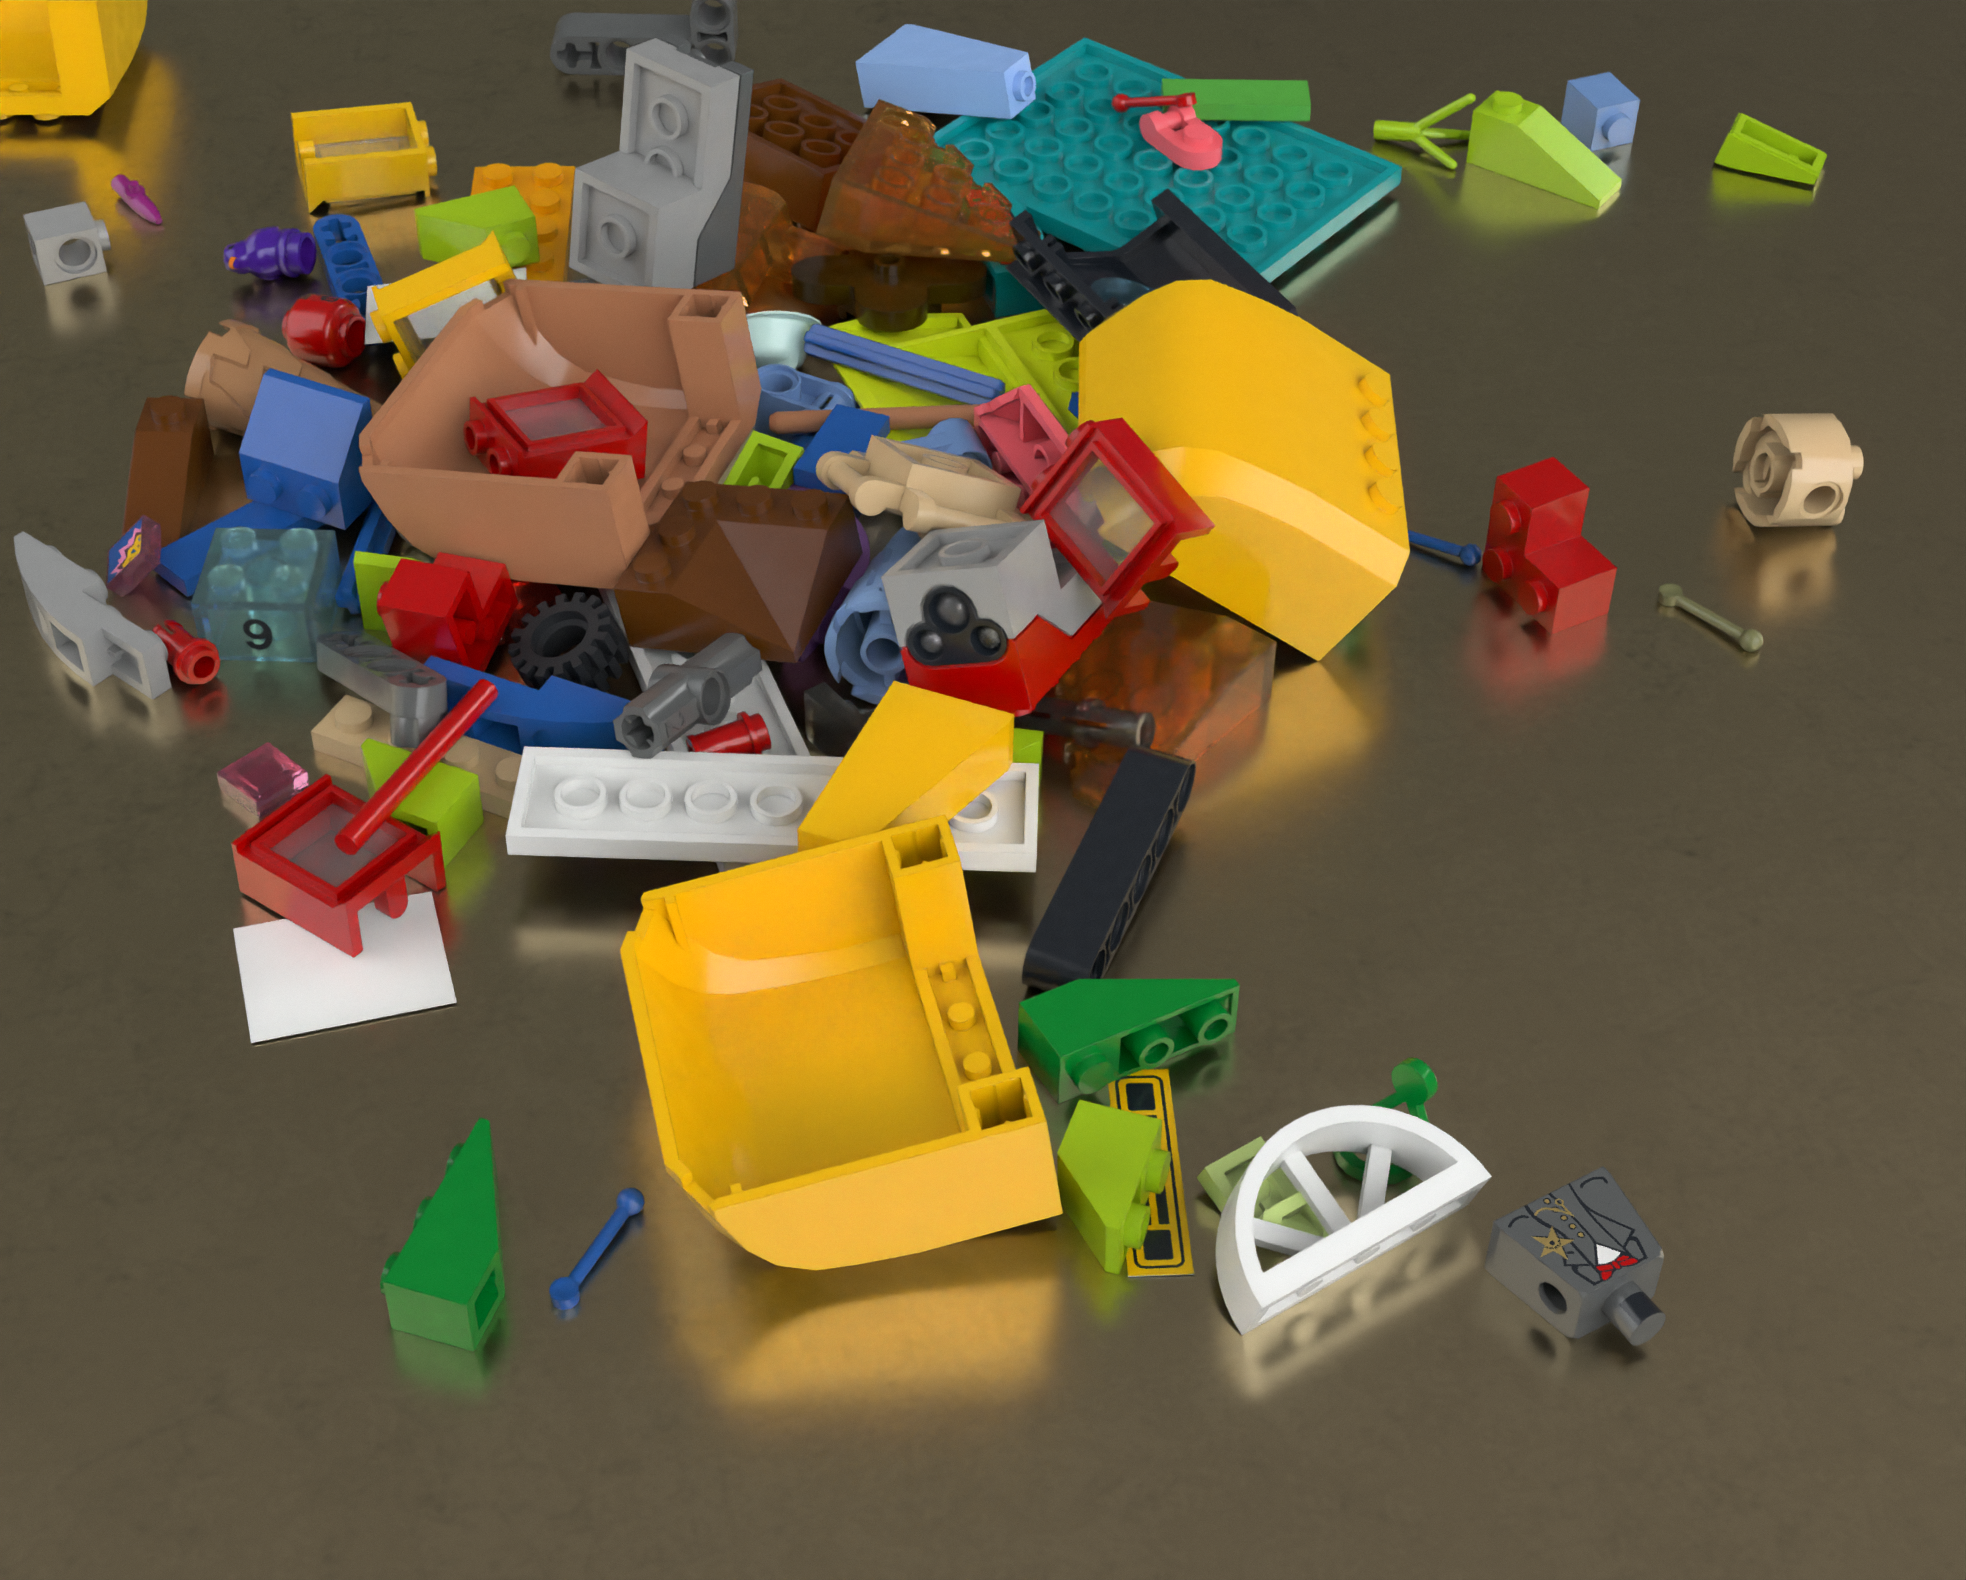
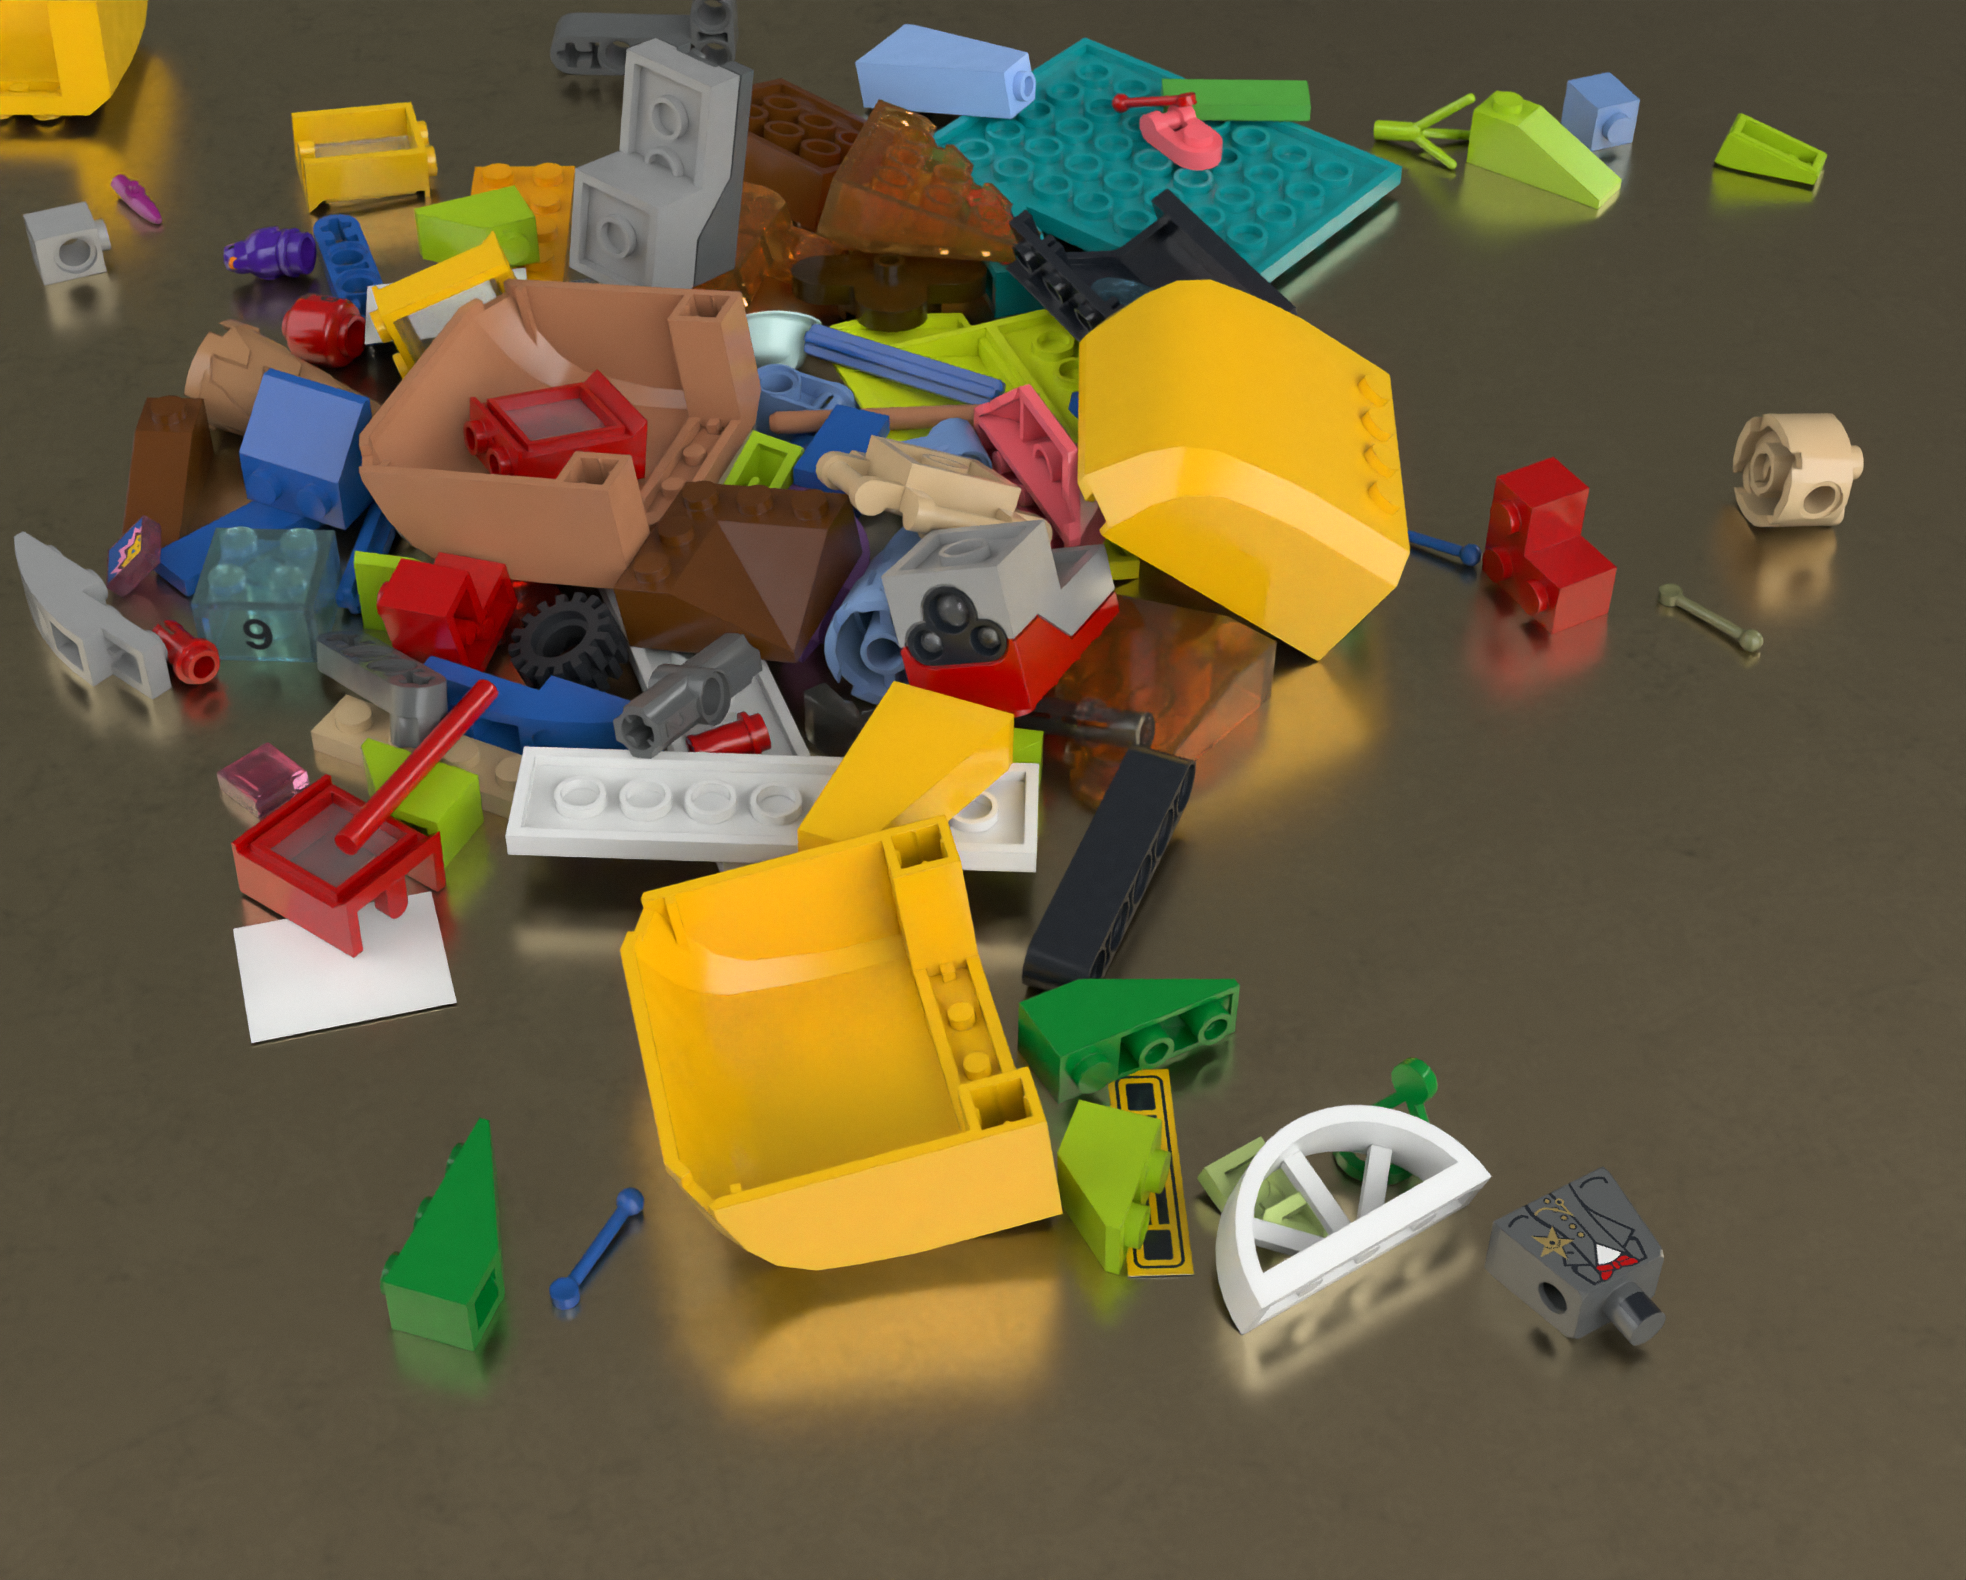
red window [1019,418,1215,620] -> none

